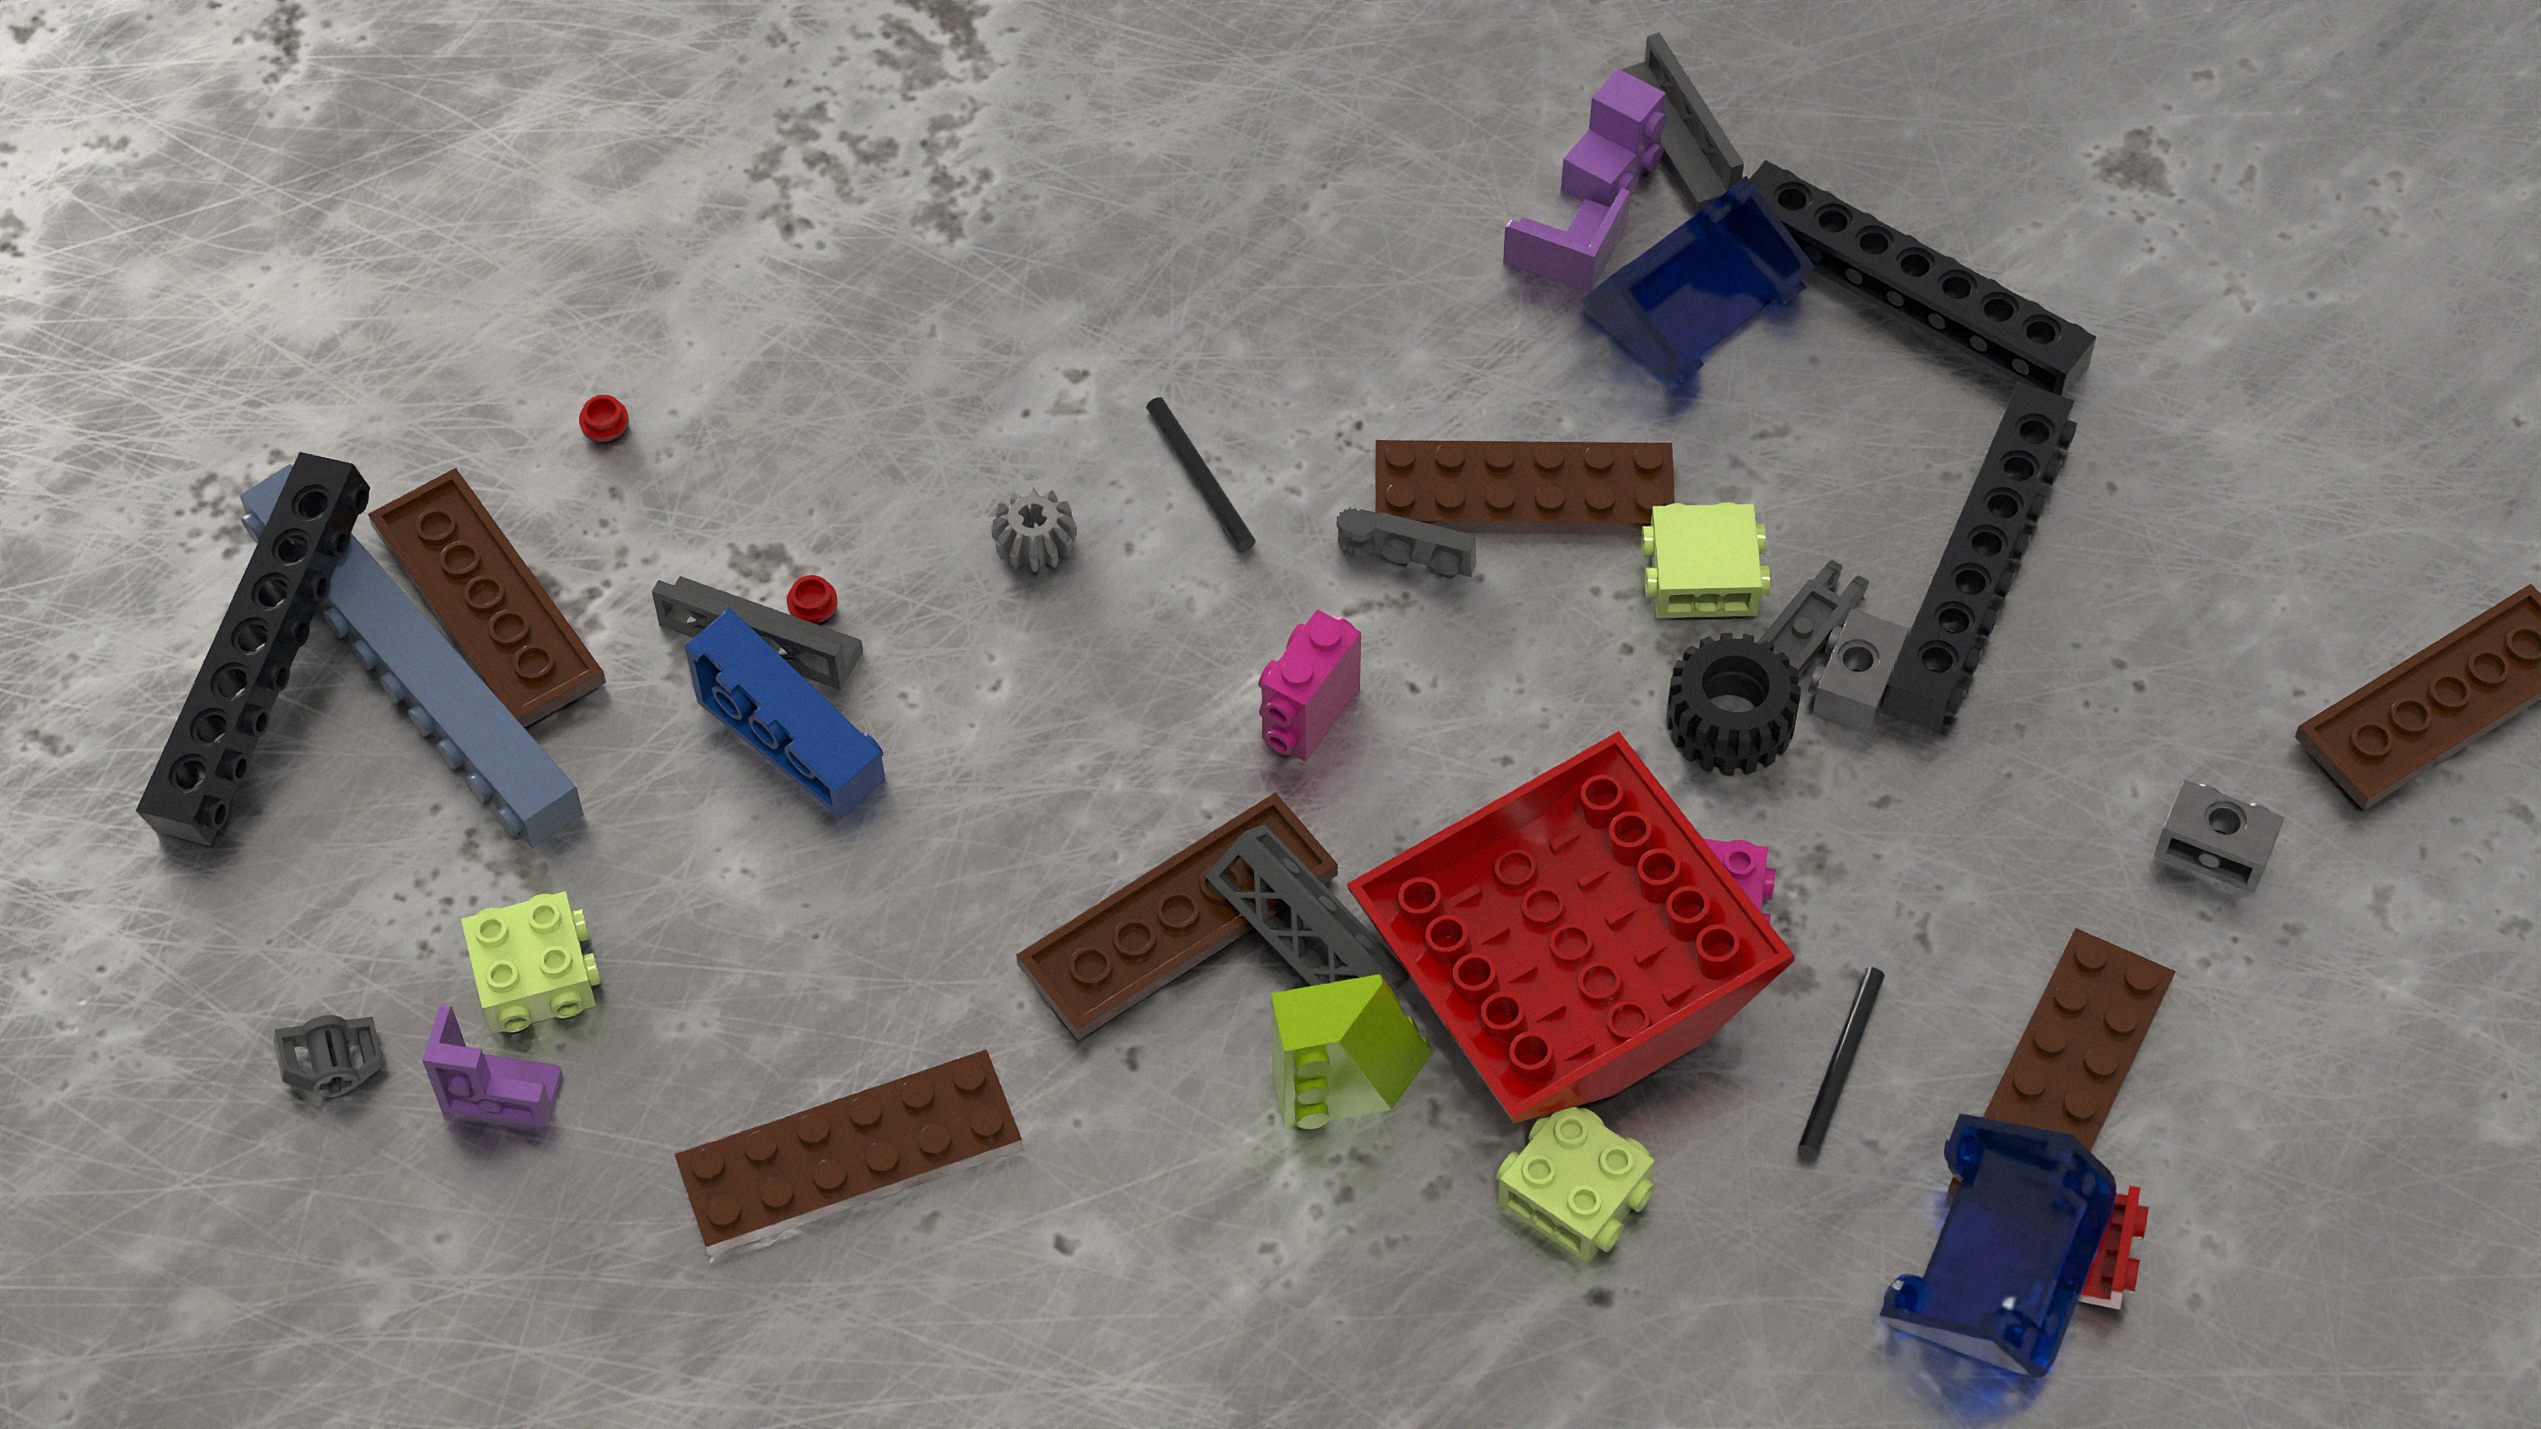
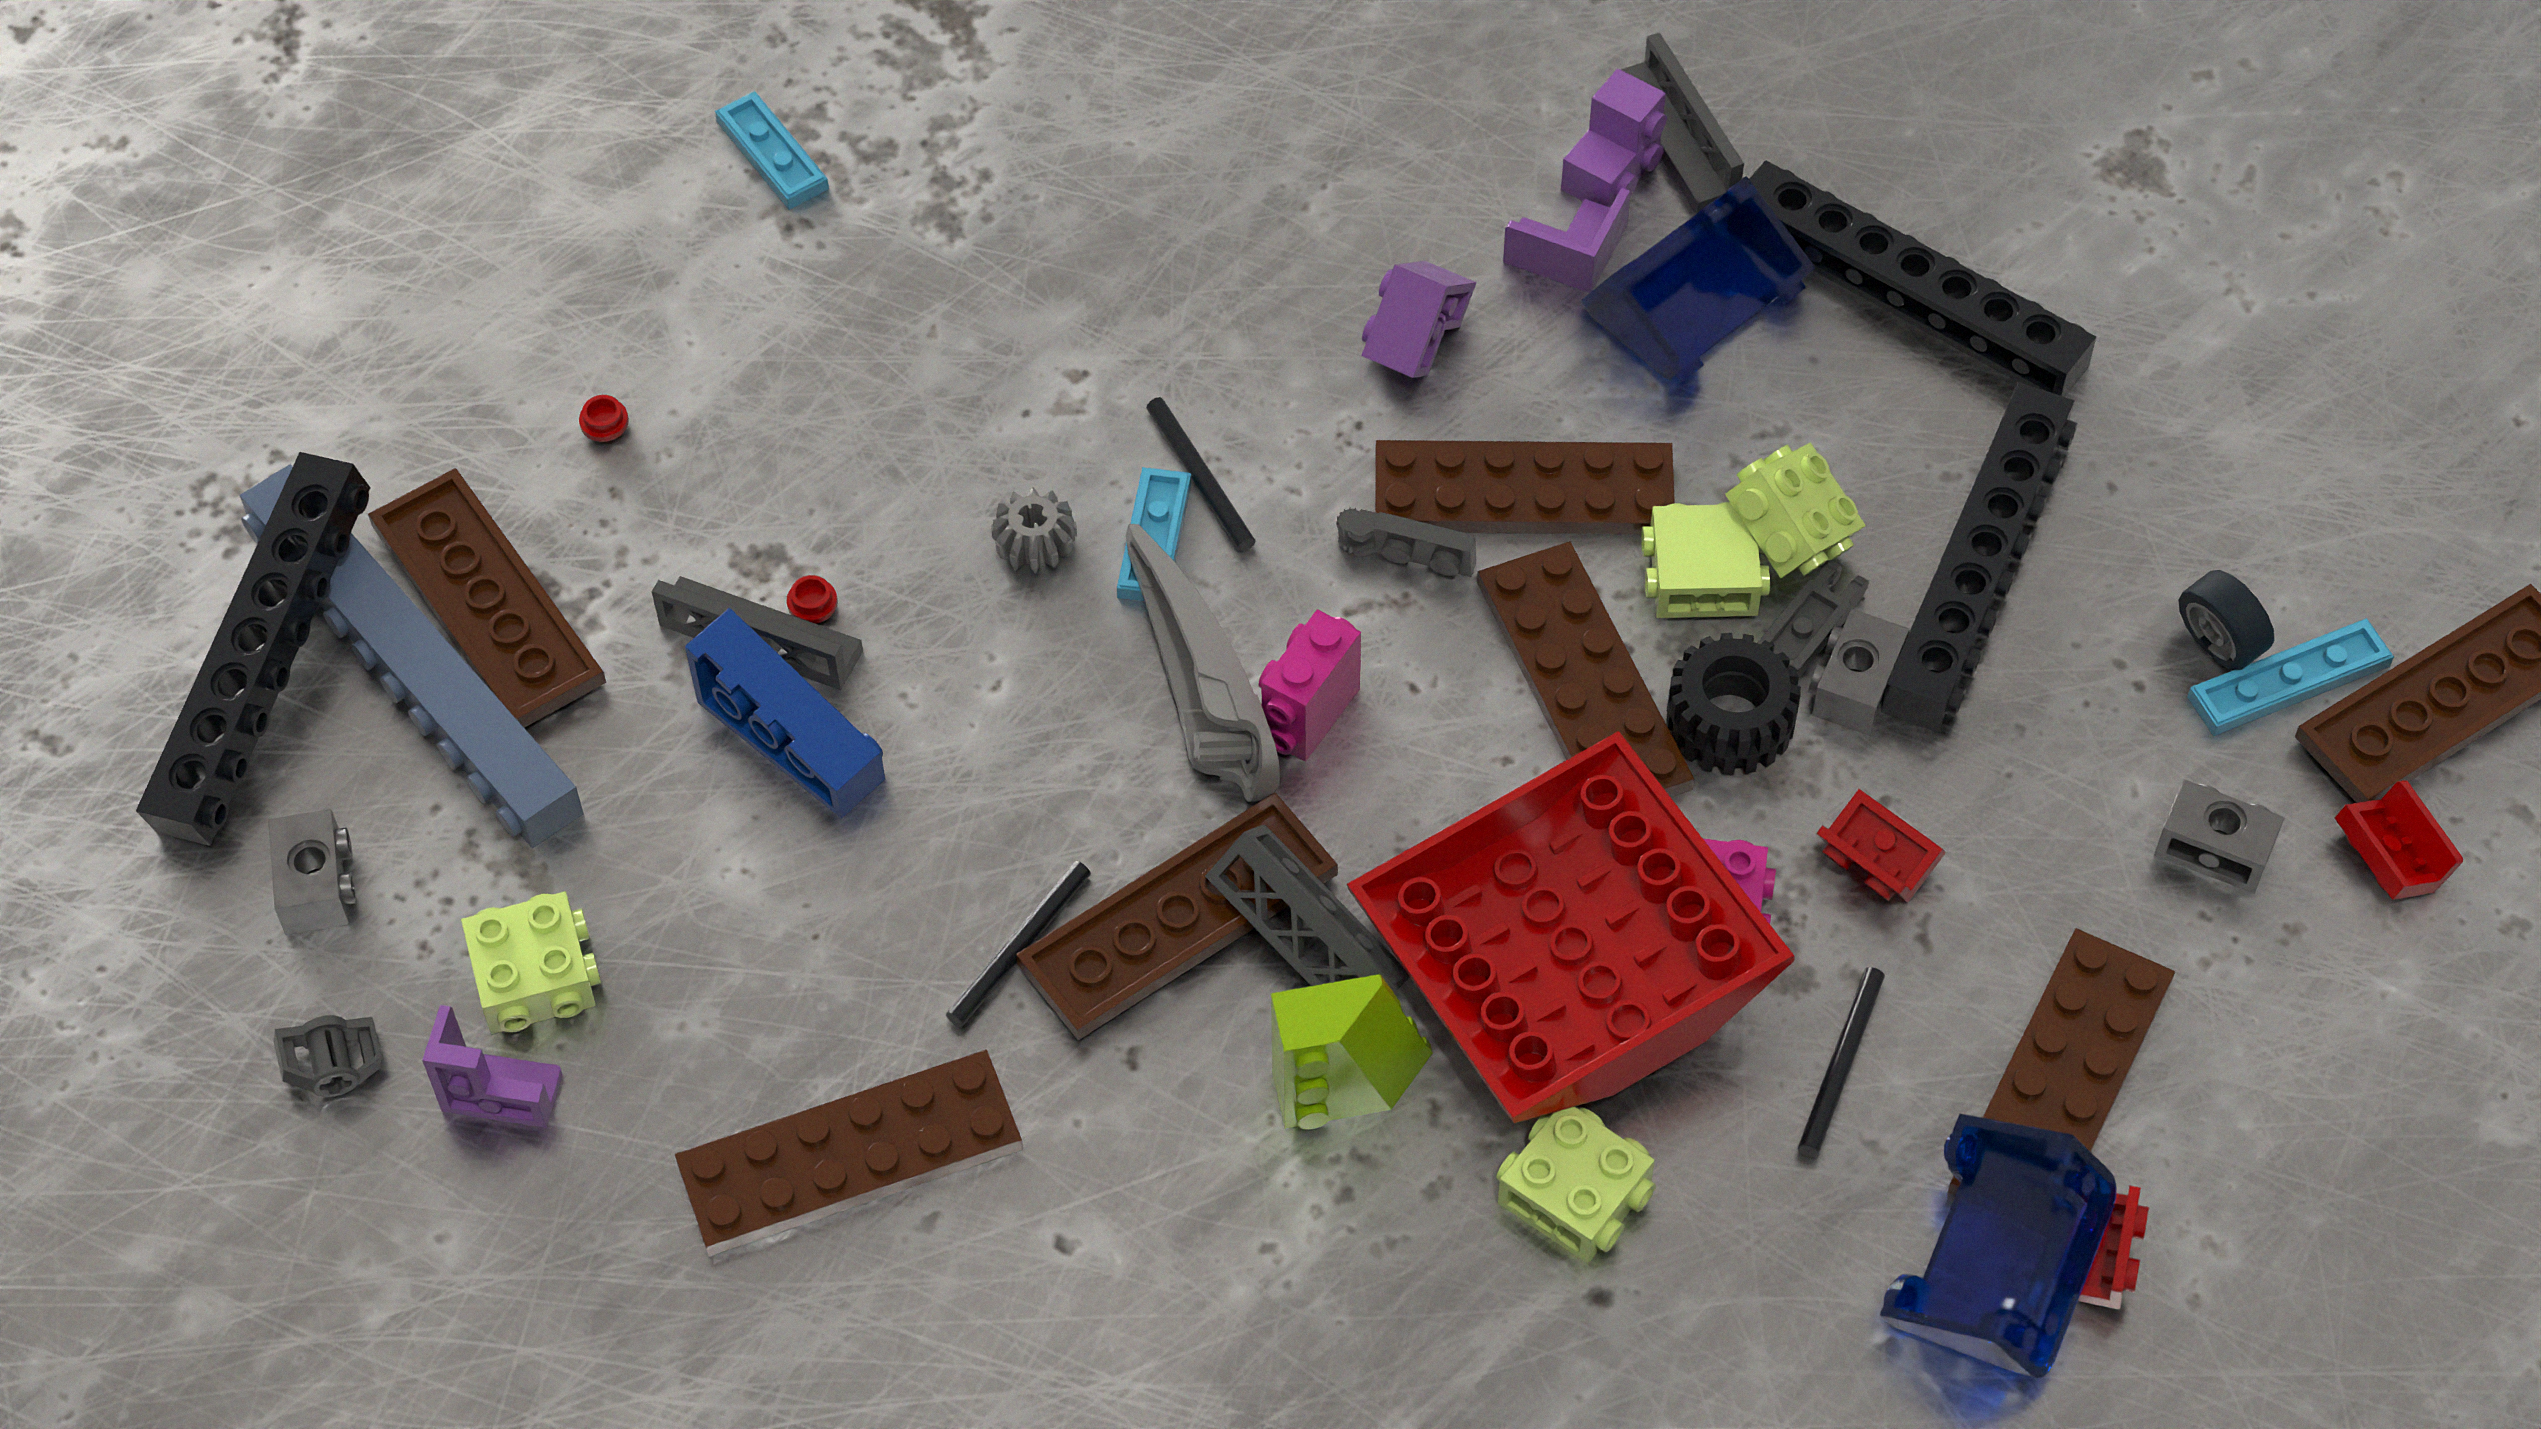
none -> flat silver brick [268,809,356,935]
none -> medium azure tile [715,91,829,210]
none -> black bar [946,861,1091,1027]
none -> medium azure tile [1117,467,1192,601]
none -> light grey piece [1126,524,1280,802]
none -> medium lavender brick [1361,261,1477,378]
none -> reddish brown plate [1477,541,1694,797]
none -> yellowish green brick [1725,442,1866,578]
none -> red bracket [1816,789,1946,903]
none -> black wheel [2178,570,2275,670]
none -> medium azure tile [2187,618,2394,736]
none -> red bracket [2334,780,2463,900]

